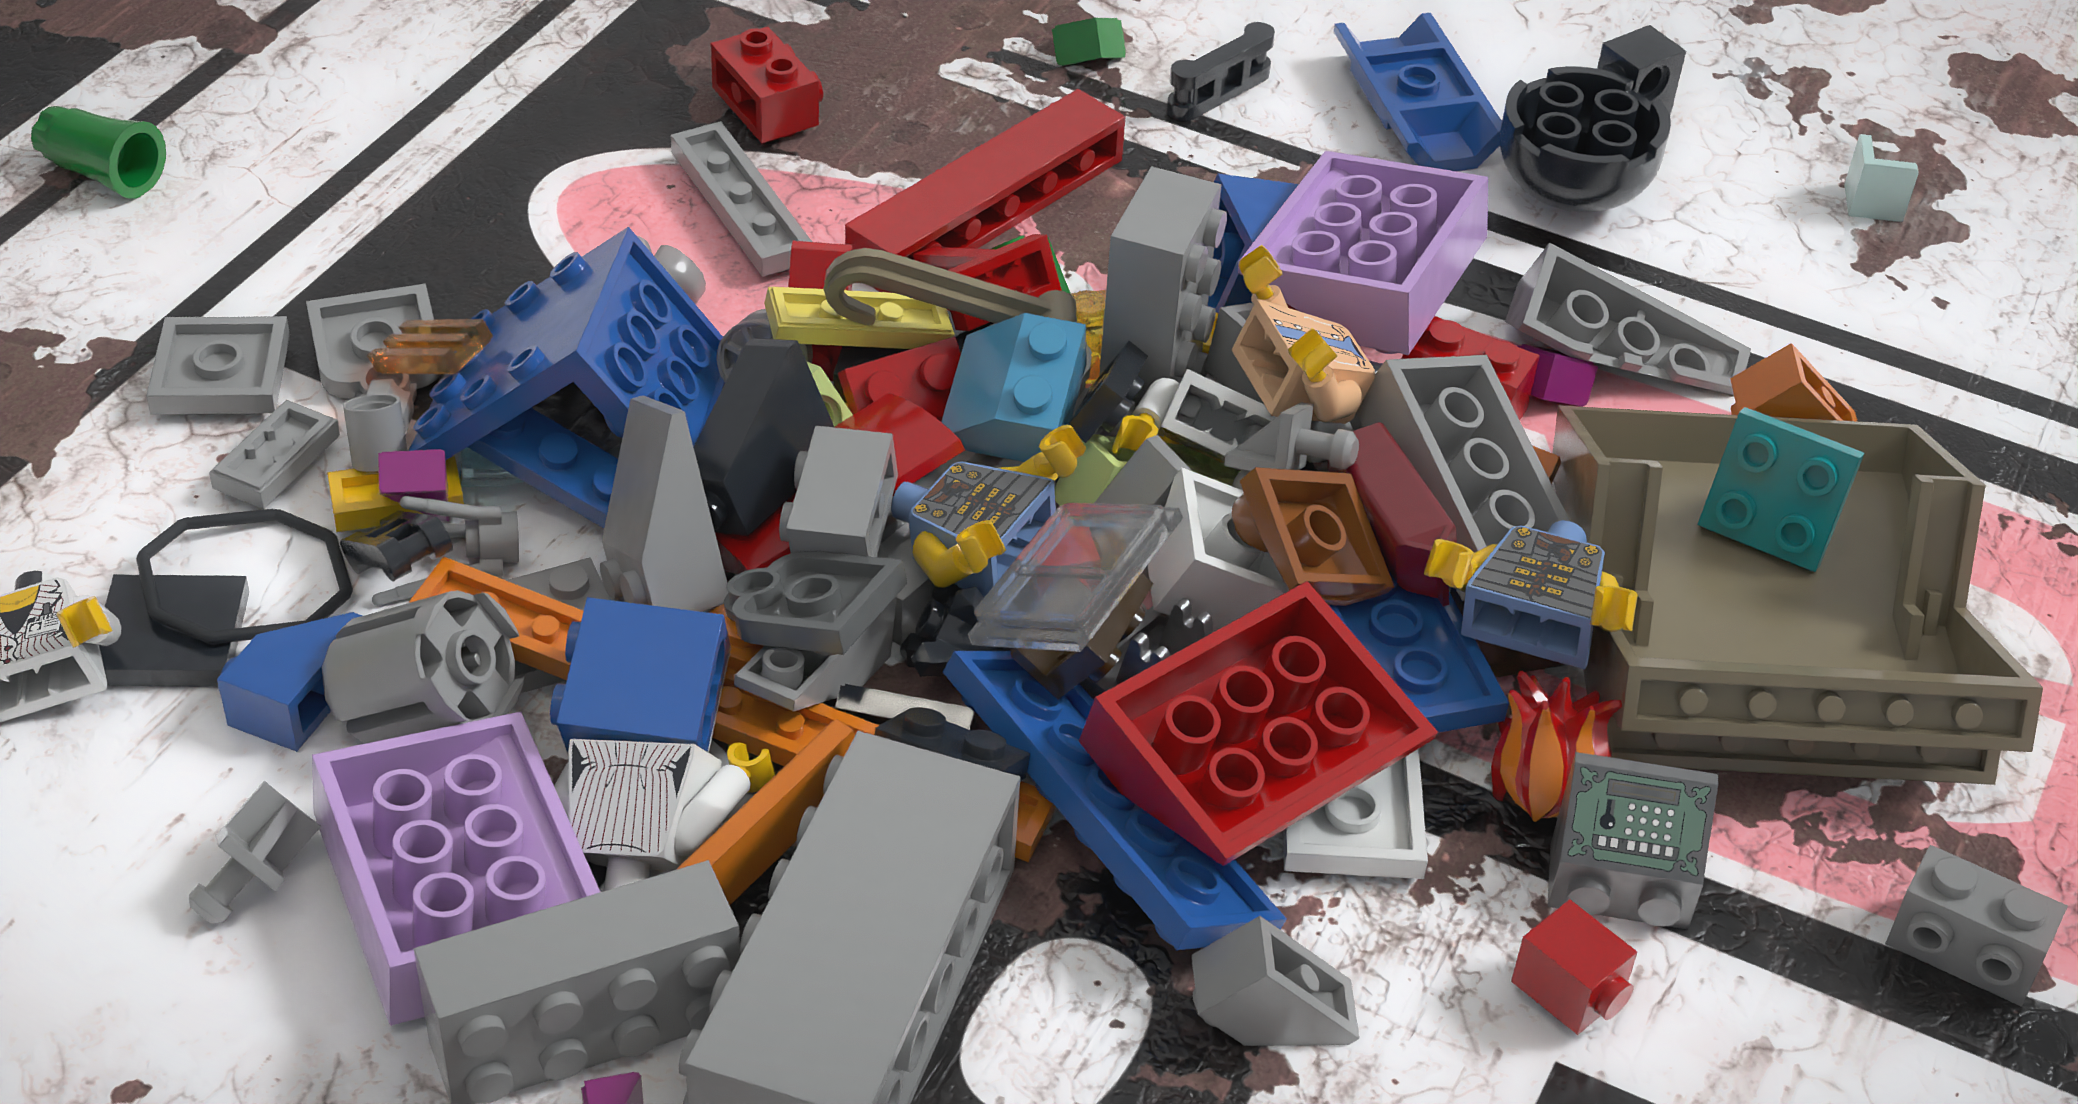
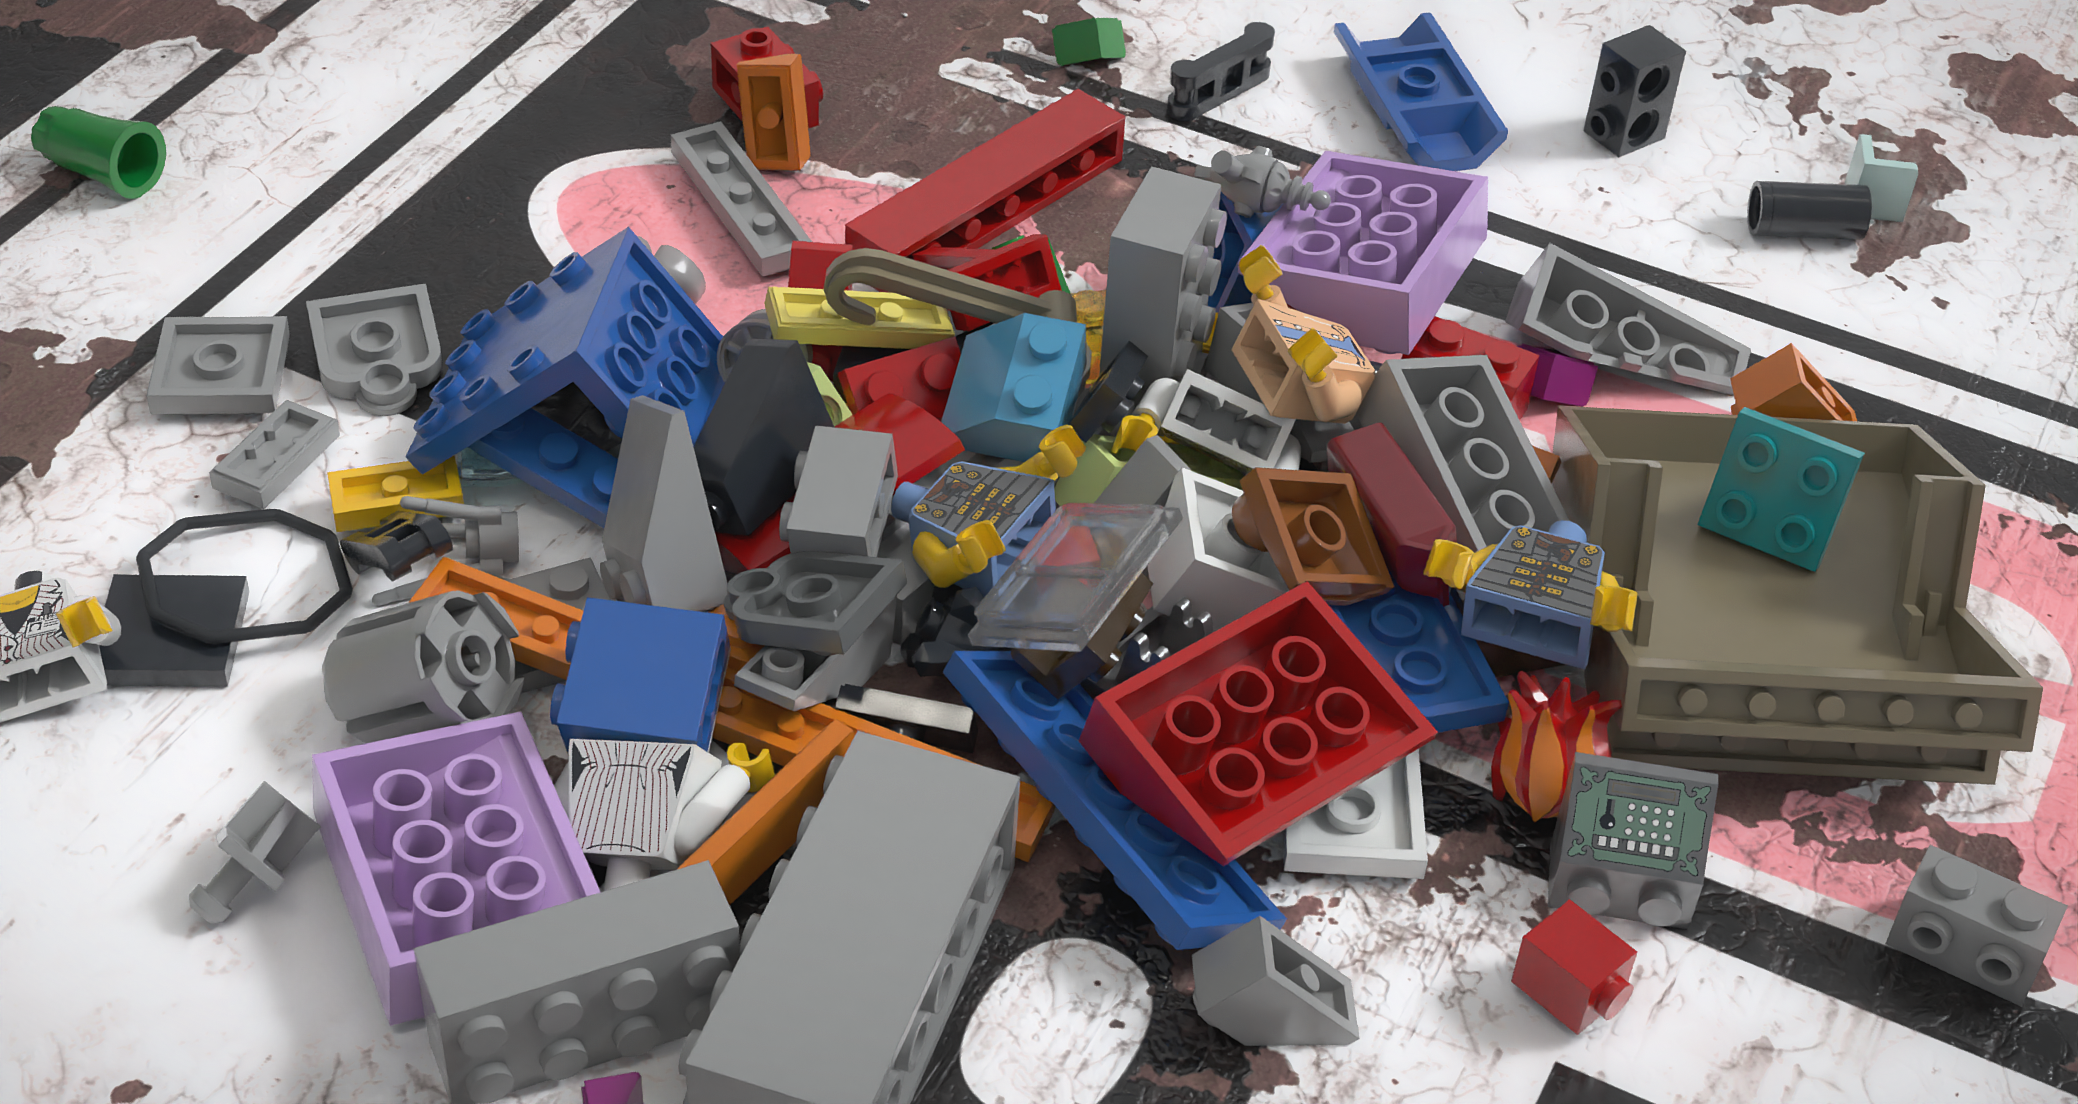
blue slope [217,612,363,752] -> none
light grey piece [343,379,414,472] -> none
clear orange tile [367,319,493,374] -> none
magenta slope [378,449,449,522] -> none
black plate [874,707,1030,782] -> none
light grey piece [1224,402,1359,490] -> none
black cylinder [1500,66,1671,212] -> none
none -> orange slope [737,54,810,170]
none -> light grey piece [1193,146,1331,218]
none -> black pin [1747,180,1872,240]

